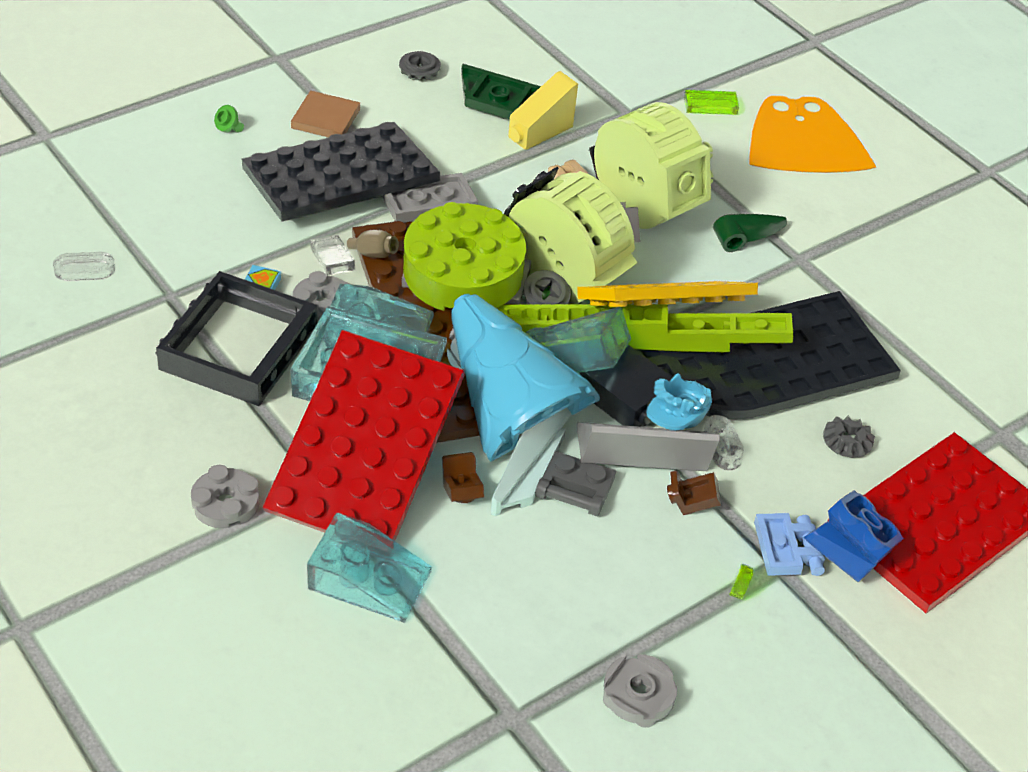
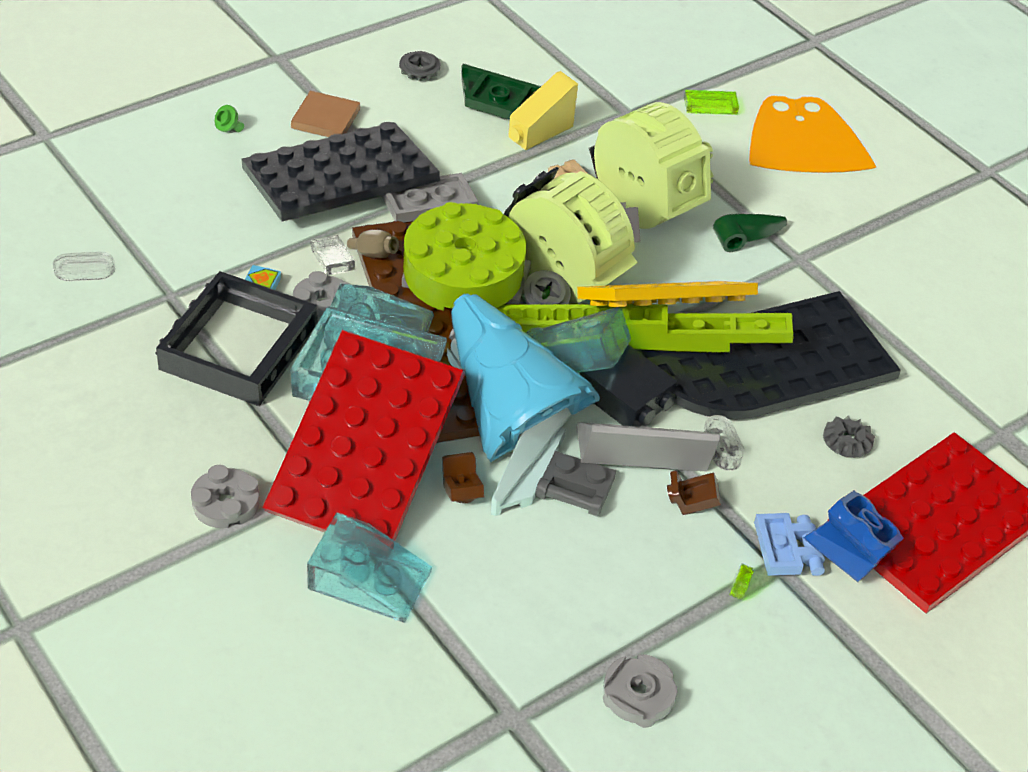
medium azure hair [646,373,712,431] -> none

